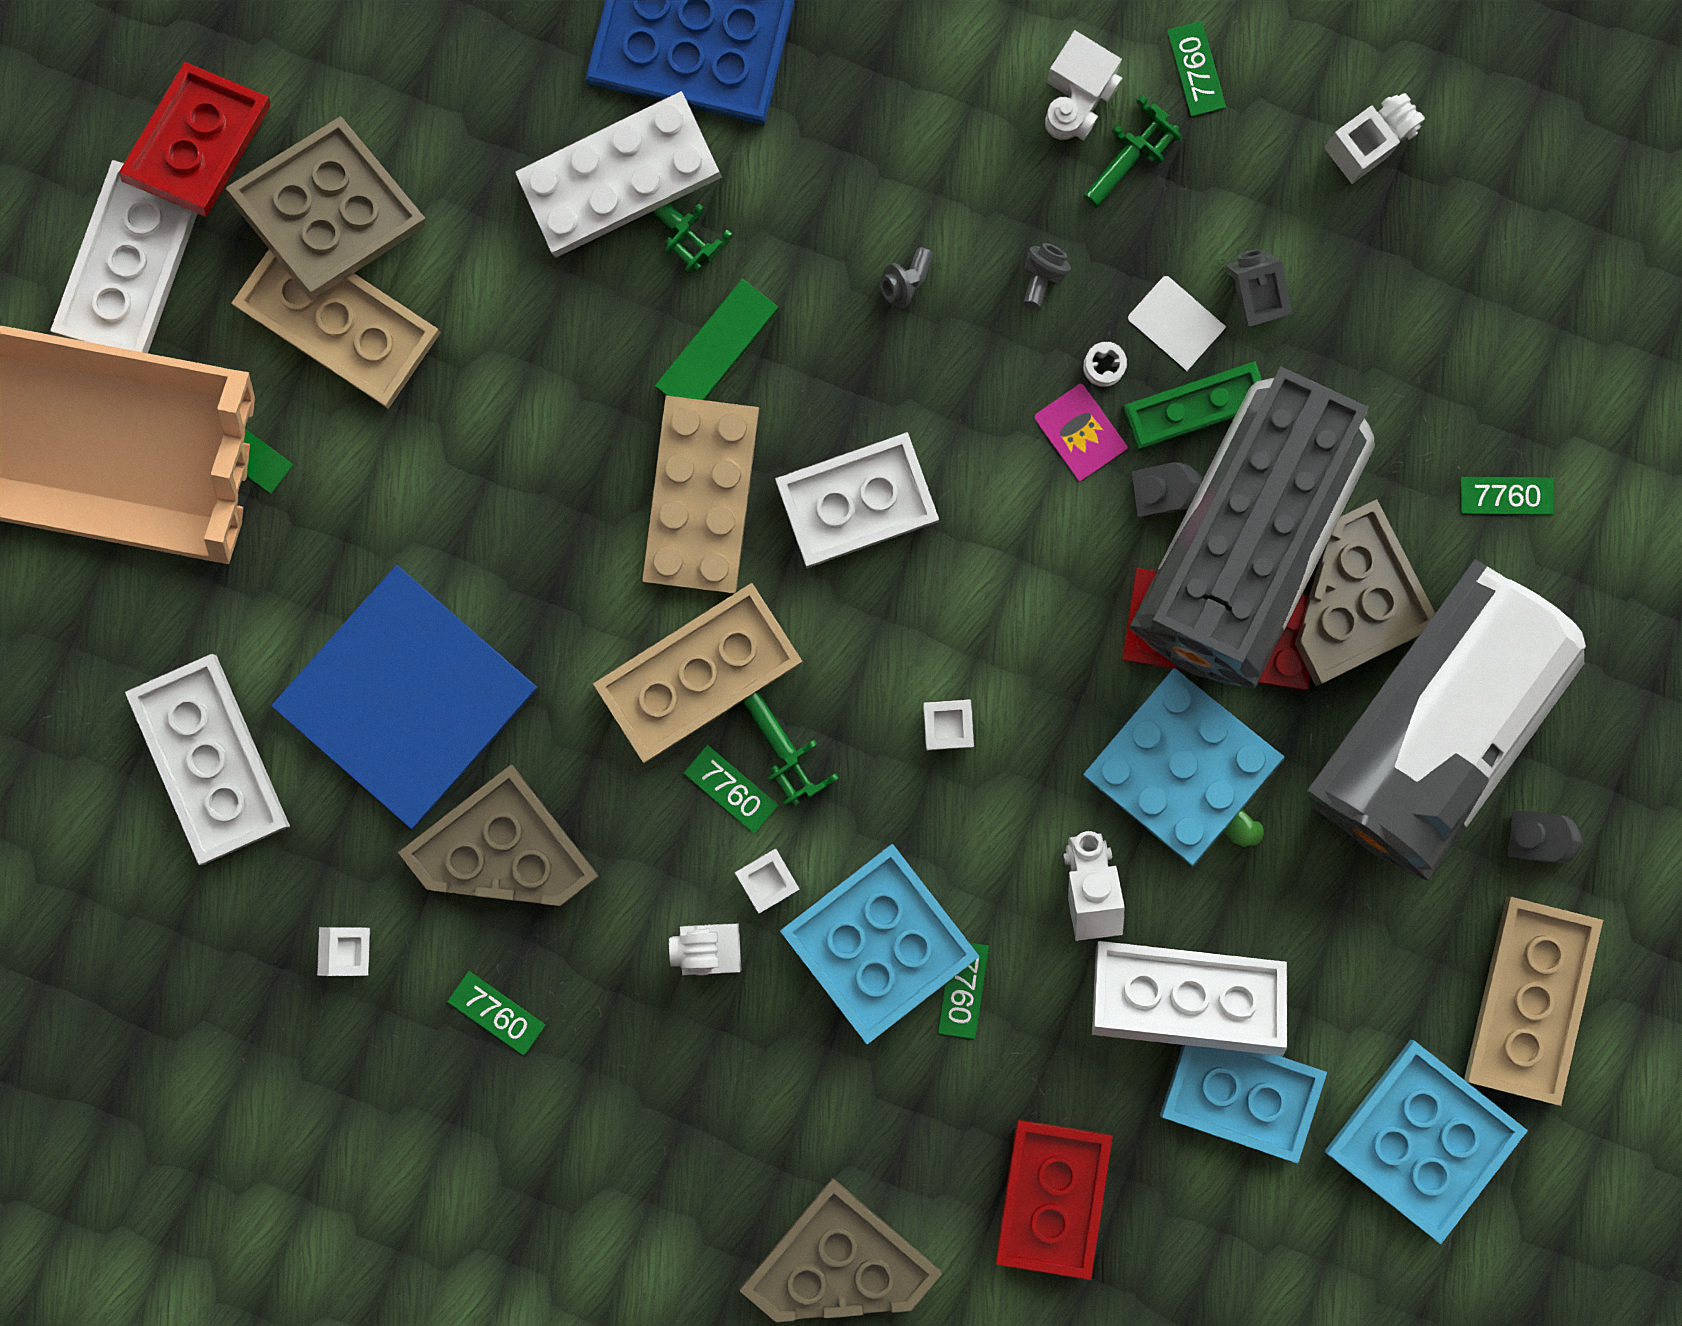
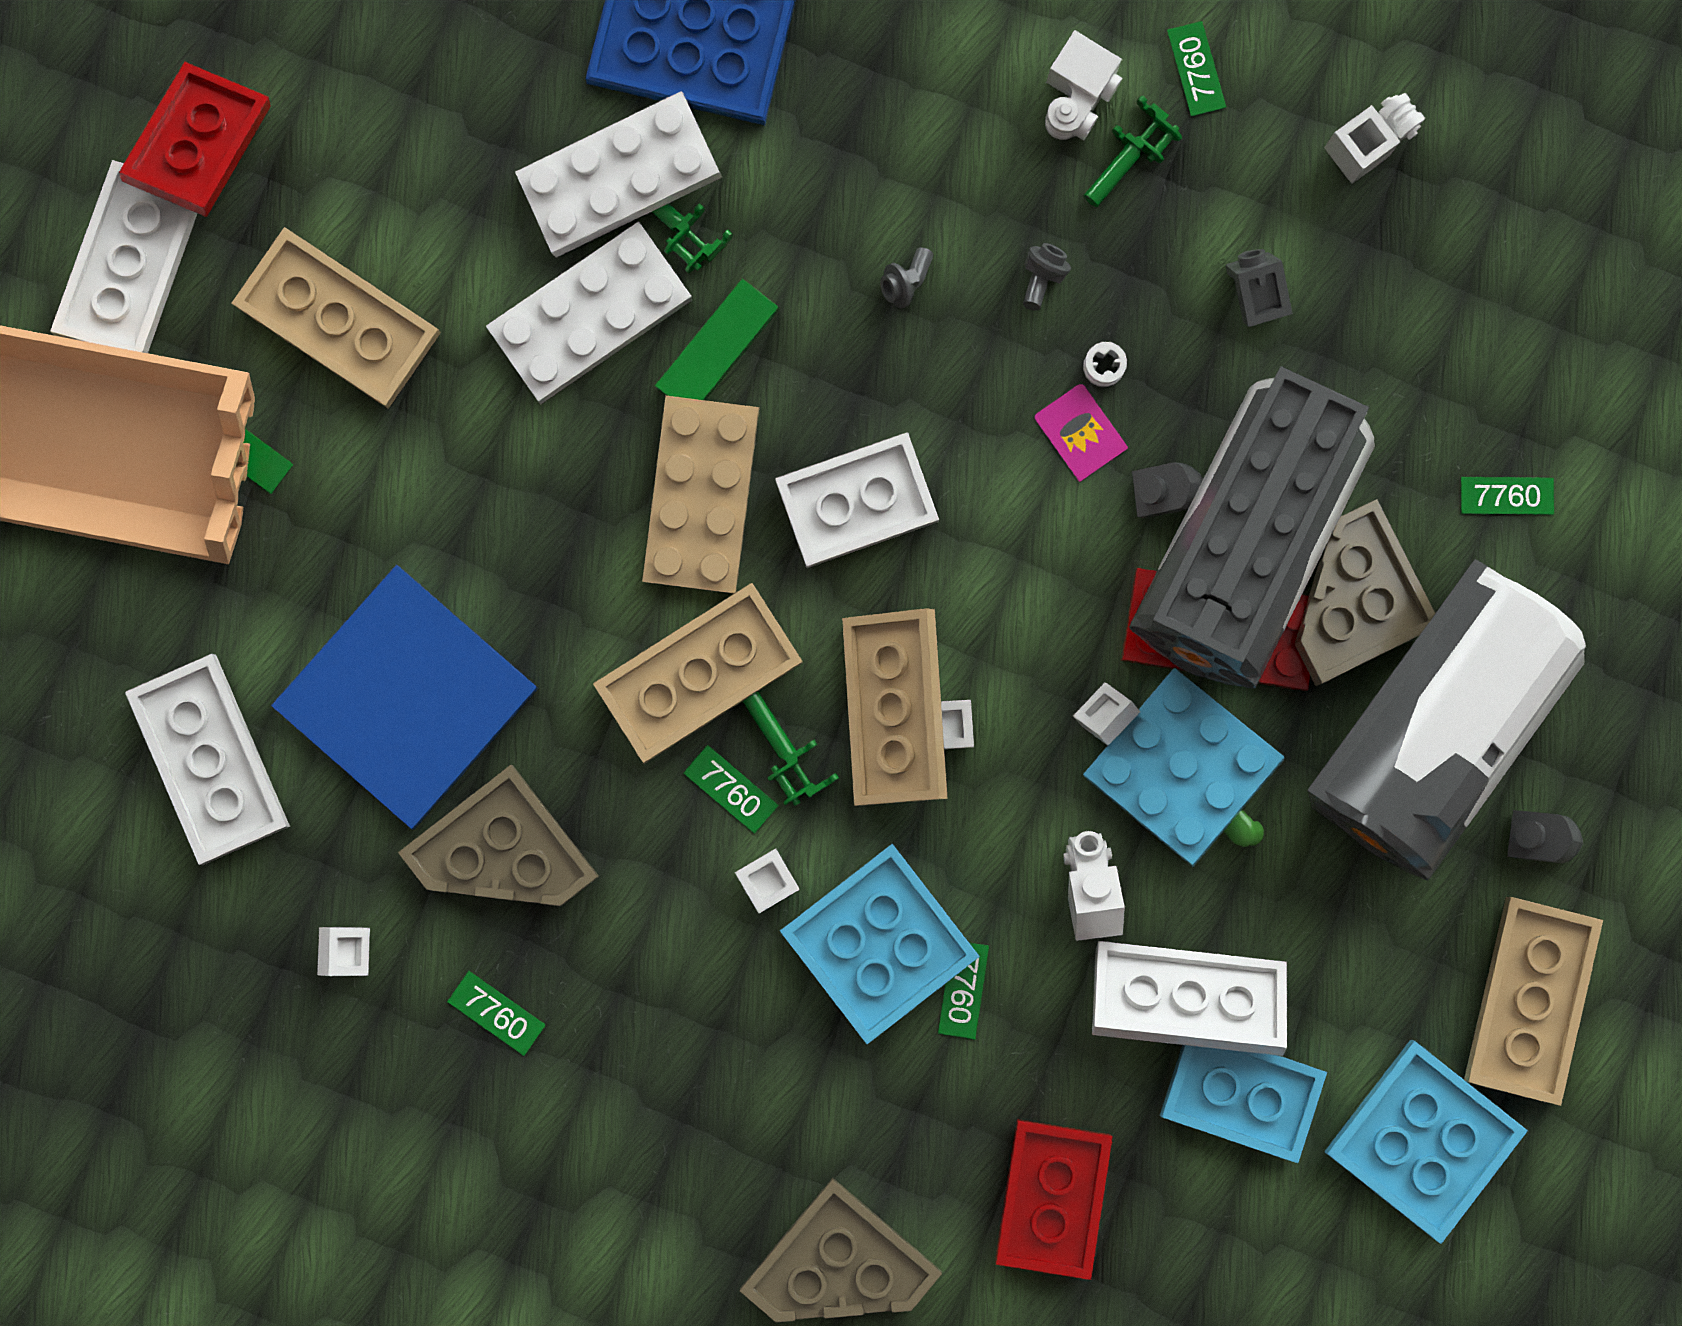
dark tan plate [225,116,425,301] -> none
white brick [669,923,741,975] -> none
green tile [1122,361,1262,451] -> none
white sticker [1128,276,1226,371] -> none
none -> white plate [486,221,692,404]
none -> tan plate [842,608,948,806]
none -> white plate [1073,683,1140,745]

